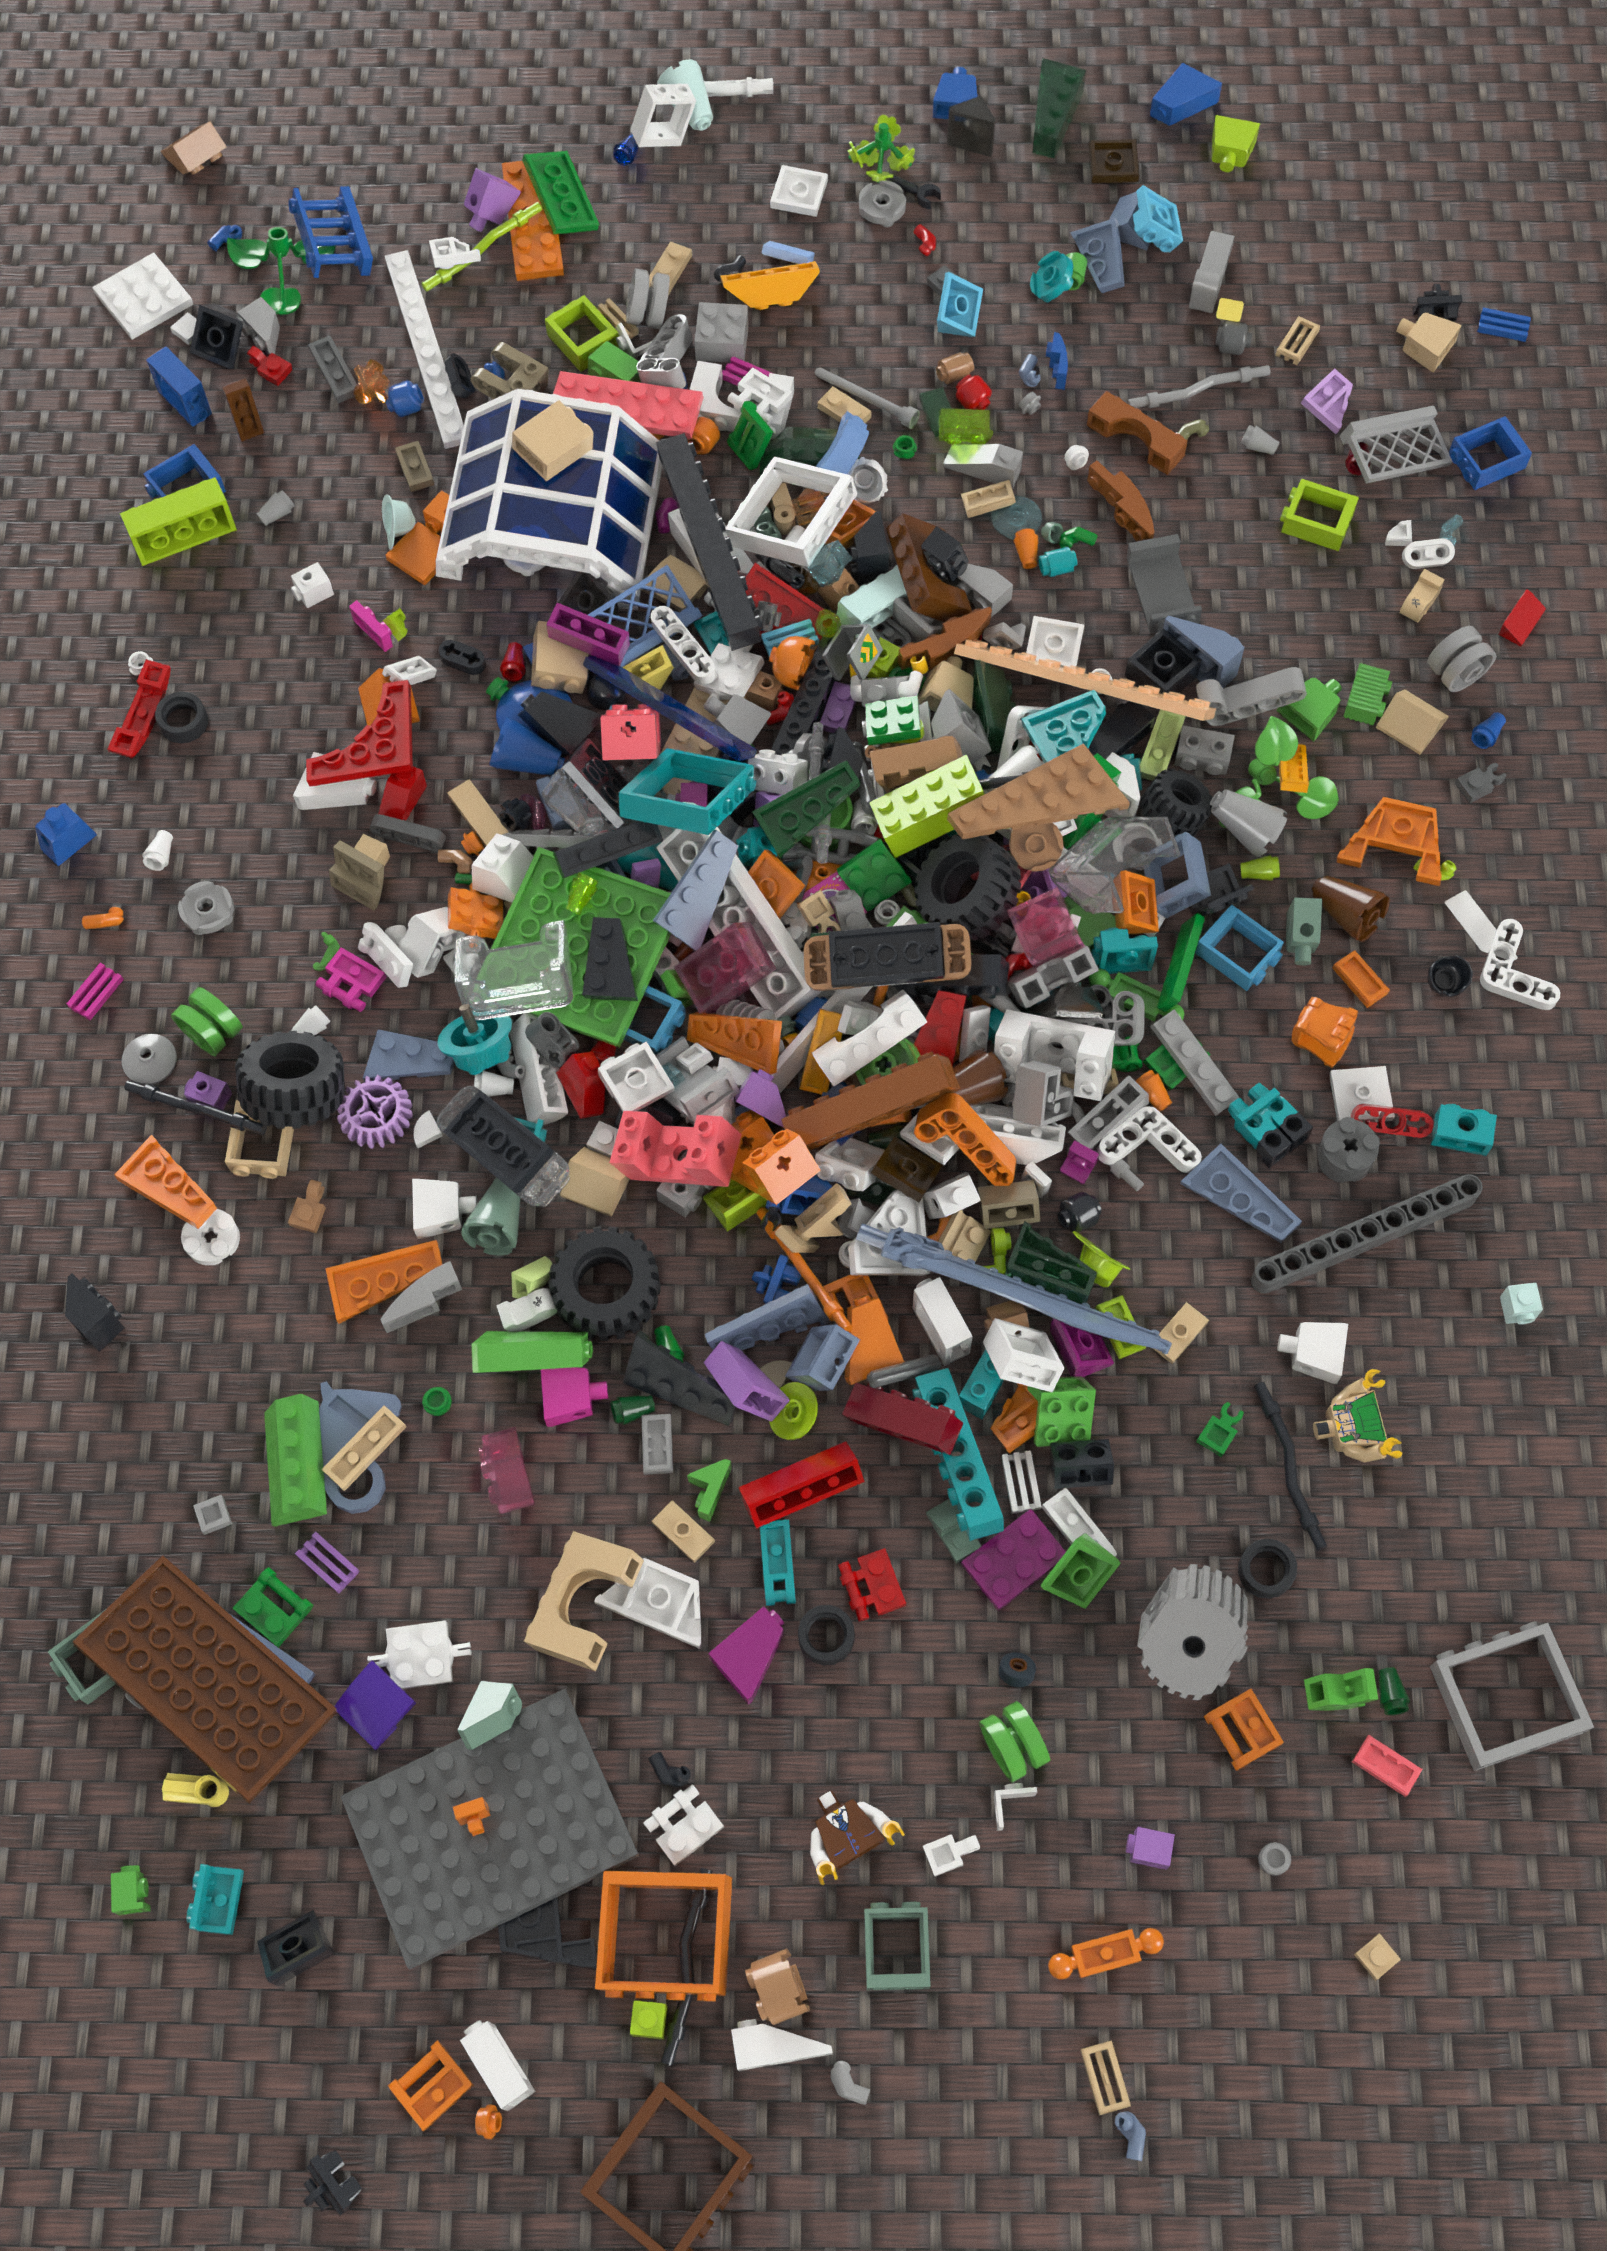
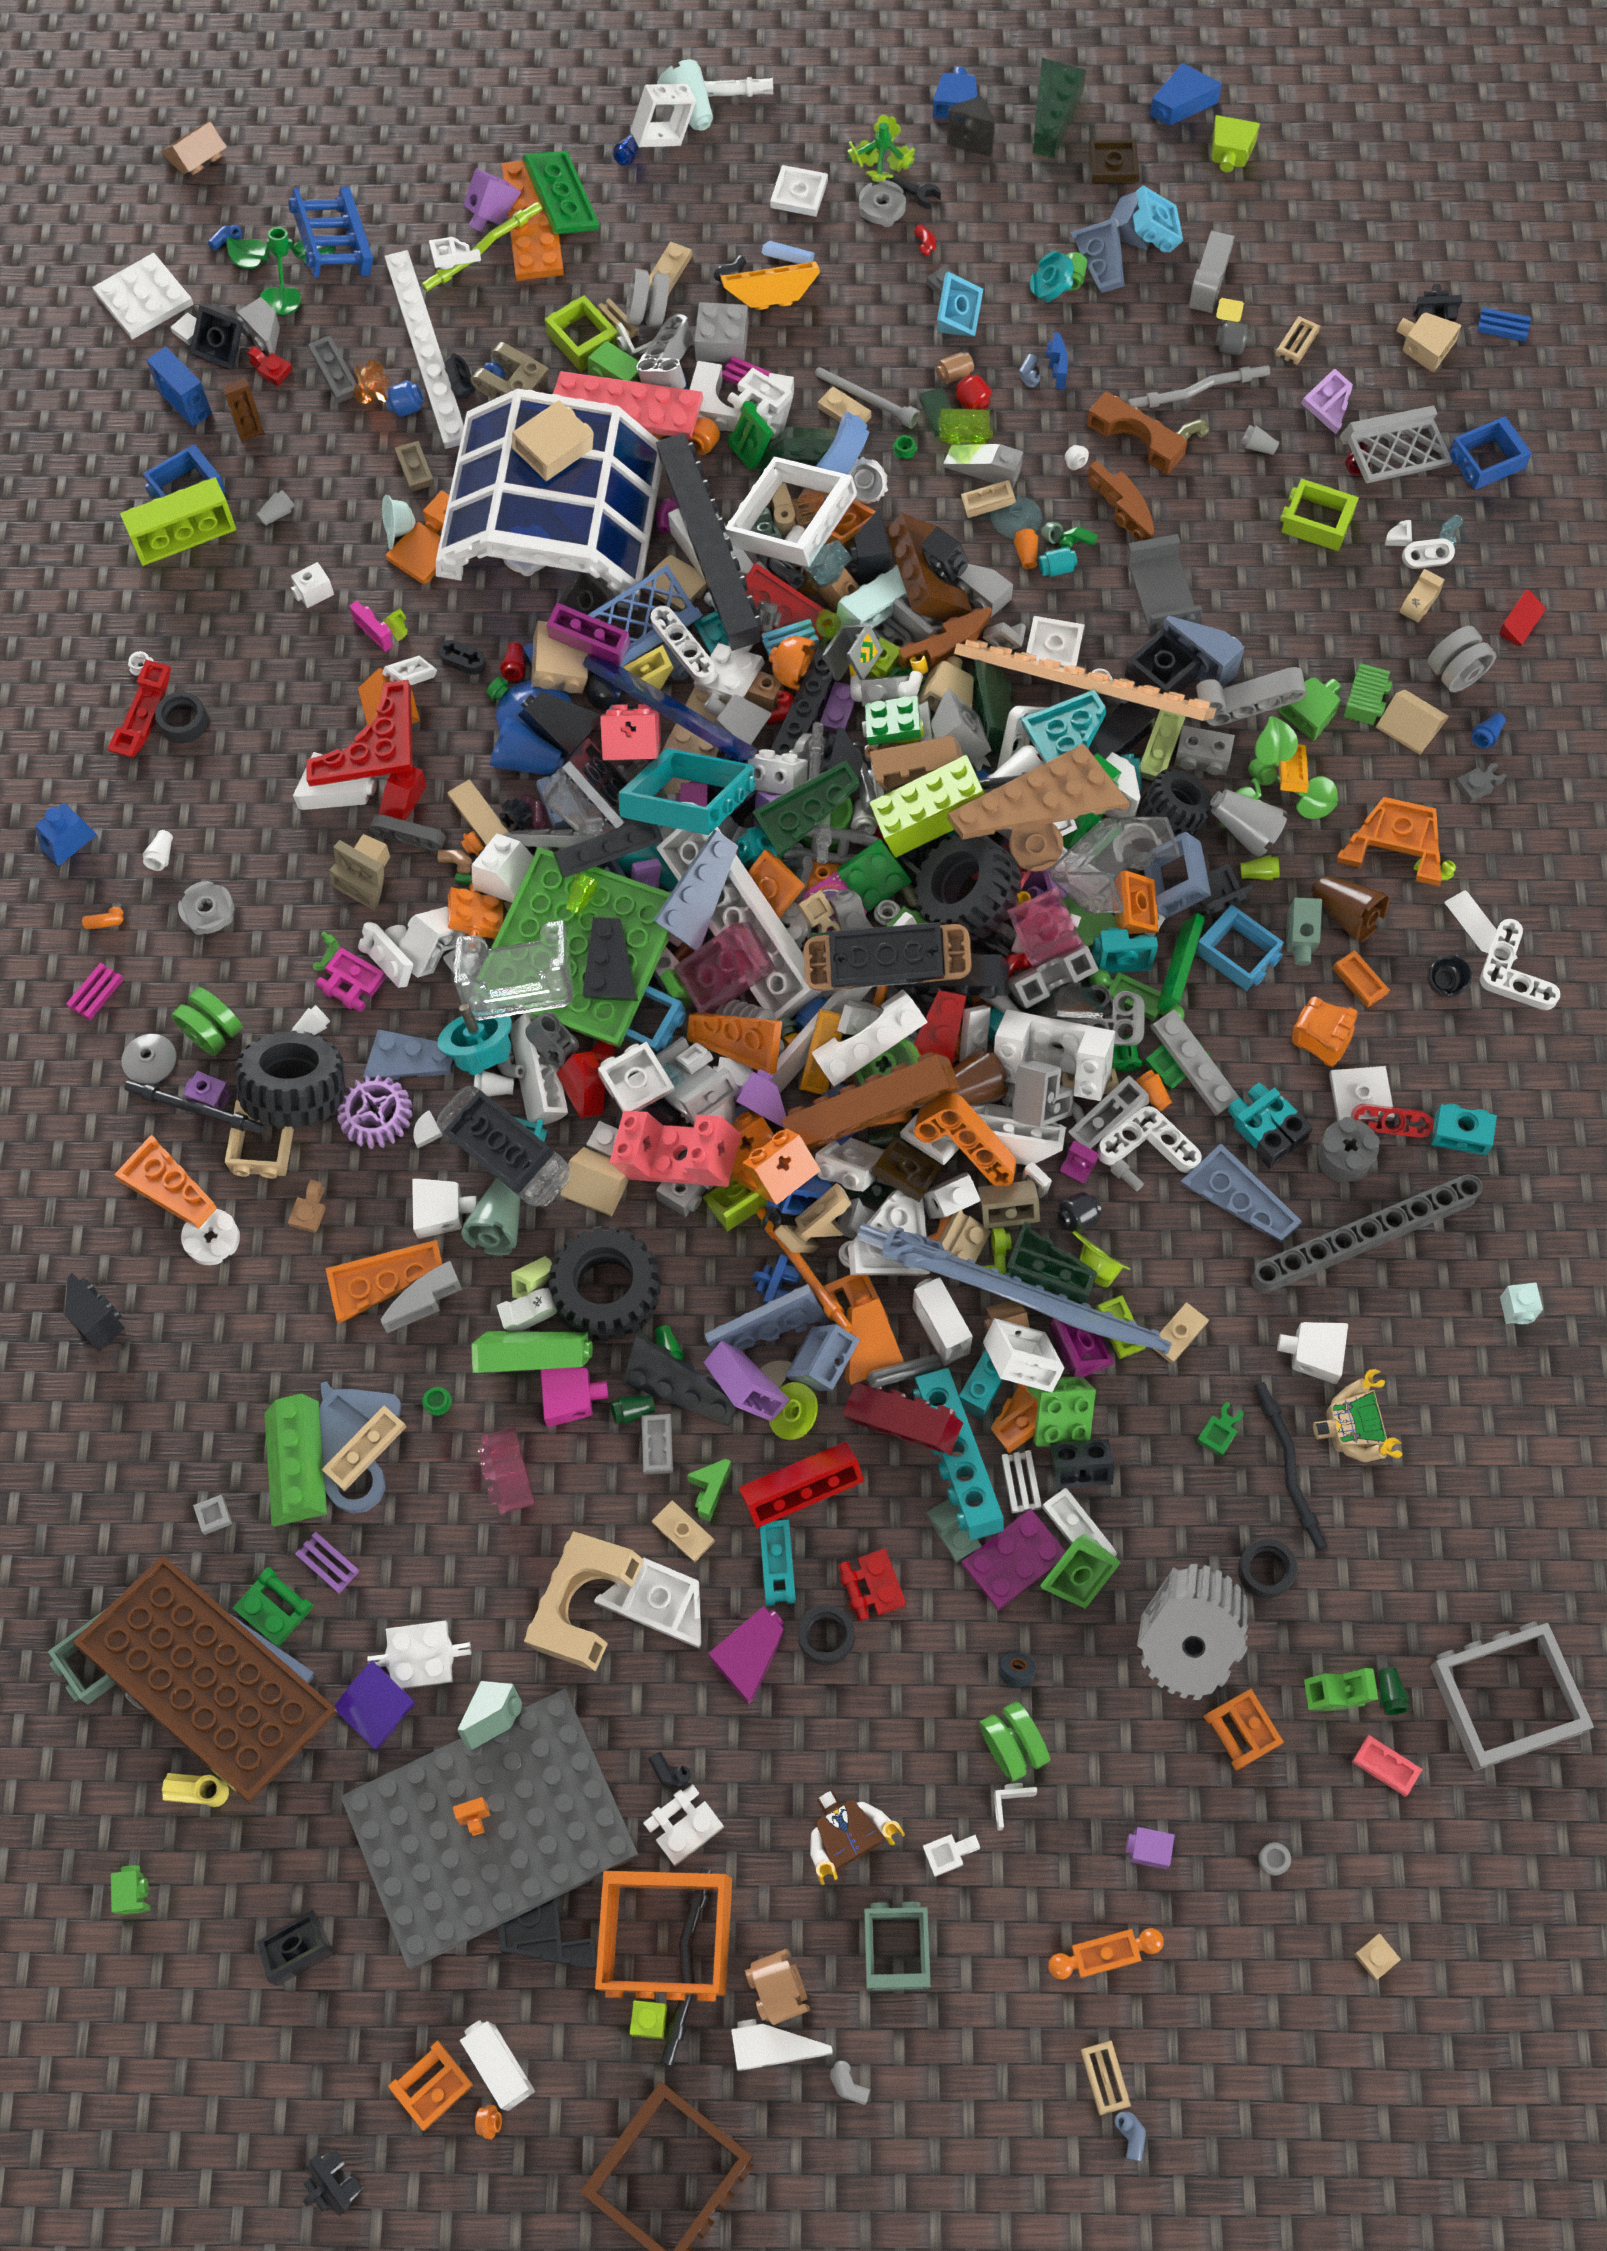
teal bracket [186,1864,244,1935] -> none
light grey plate [1018,391,1041,415] -> none

